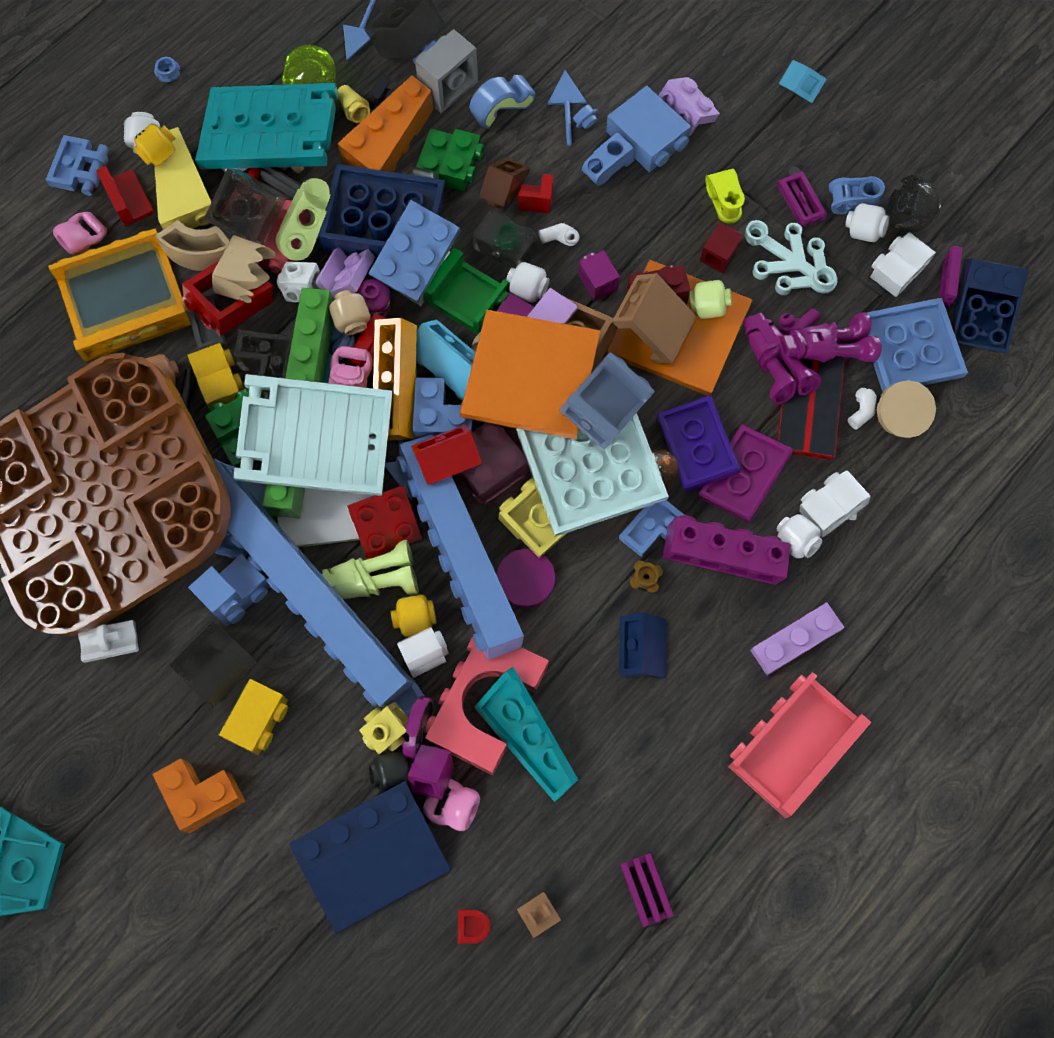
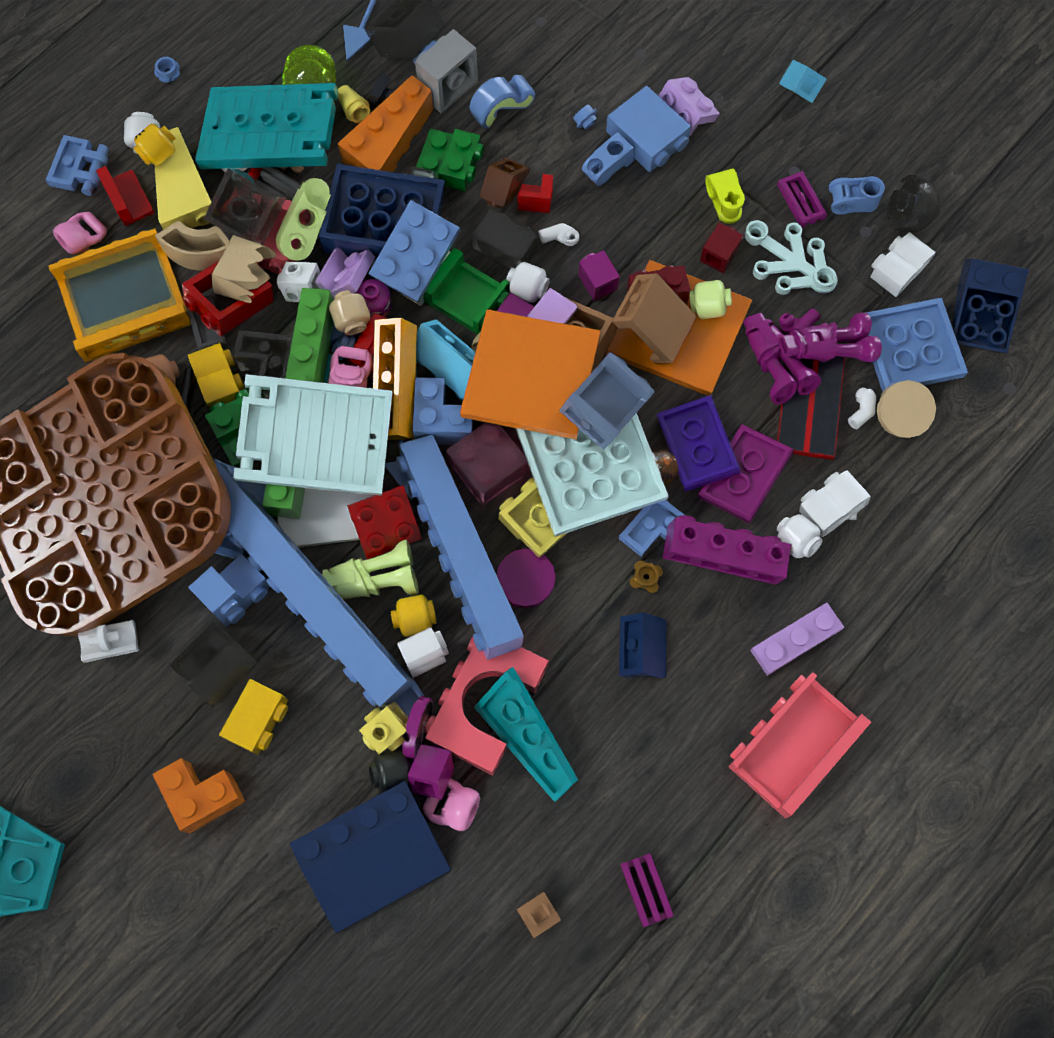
red panel [411,424,482,485] -> none
red tile [457,910,491,944] -> none
clear green plate [493,222,522,250] -> none
medium blue piece [547,70,587,146] -> none
white head [846,203,889,242] -> none
magenta tile [939,246,963,309] -> none

